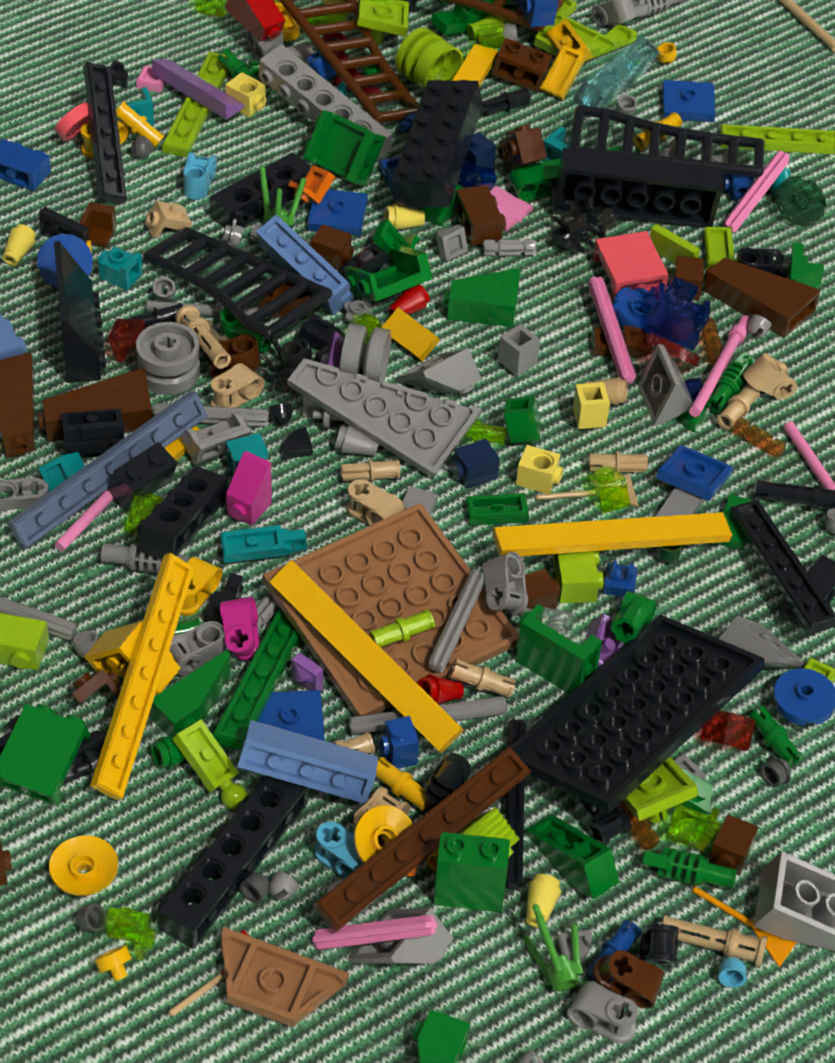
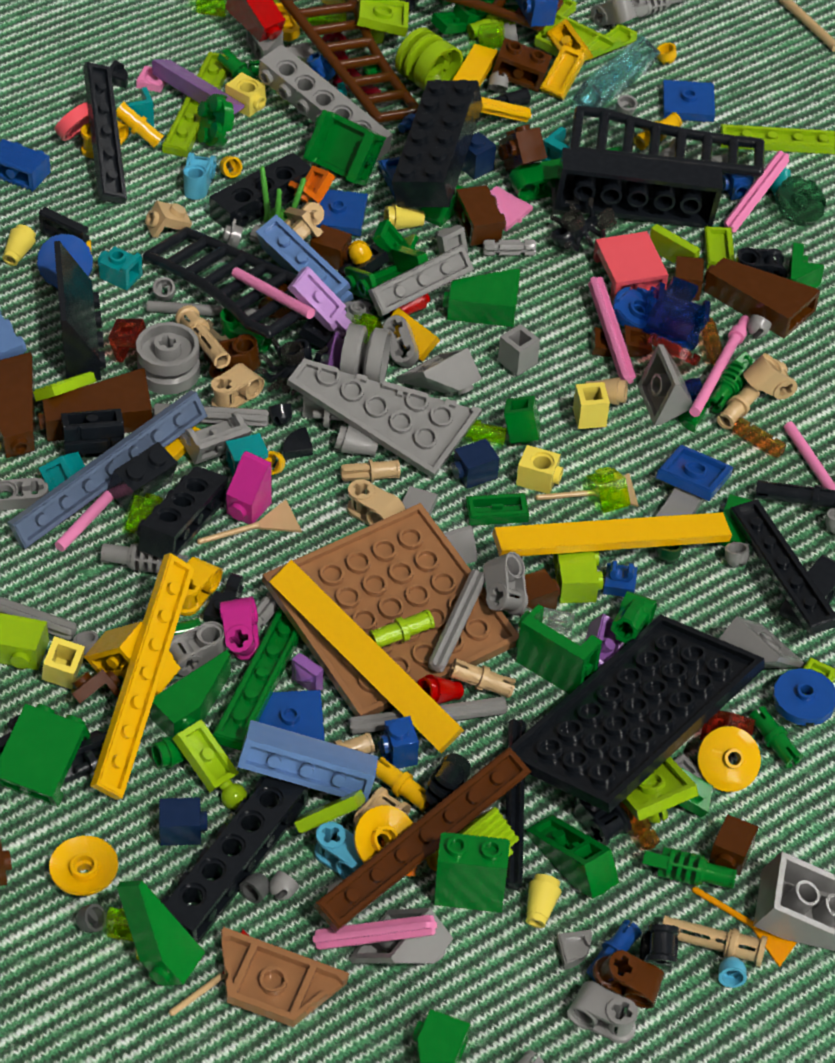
reddish brown panel [79,202,117,248] -> none
yellow tile [94,945,132,981] -> none
black axle [128,303,186,333] -> none
dark grey hinge [131,136,154,159] -> none
teal hinge [220,525,307,563] -> none
clear blue piece [458,160,497,189] -> none
bright green plant [522,904,584,991] -> none
tan axle [589,451,648,475] -> none
clear neon green bracket [665,804,721,851] -> none
dark grey plate [761,756,791,787] -> none
none -> lime tile [33,371,97,401]
none -> light yellow brick [41,636,85,690]
none -> green slope [117,880,205,986]
none -> dark blue brick [159,798,208,846]
none -> tan piece [197,499,302,544]
none -> green plate [198,94,234,148]
none -> yellow hinge [219,156,242,178]
none -> bright pink bar [231,267,315,319]
none -> yellow hinge [265,451,286,475]
none -> tan hips [284,202,324,240]
none -> lavender hinge [287,266,352,338]
none -> lime tile [294,789,366,833]
none -> yellow hinge [348,240,372,264]
none -> light grey tile [368,244,474,316]
none -> light grey beam [383,315,419,368]
none -> light grey slope [444,525,477,564]
none -> yellow axle [481,97,532,122]
none -> light grey hinge [488,71,509,92]
none -> yellow dish [697,726,761,792]
none -> light grey hinge [725,542,749,568]

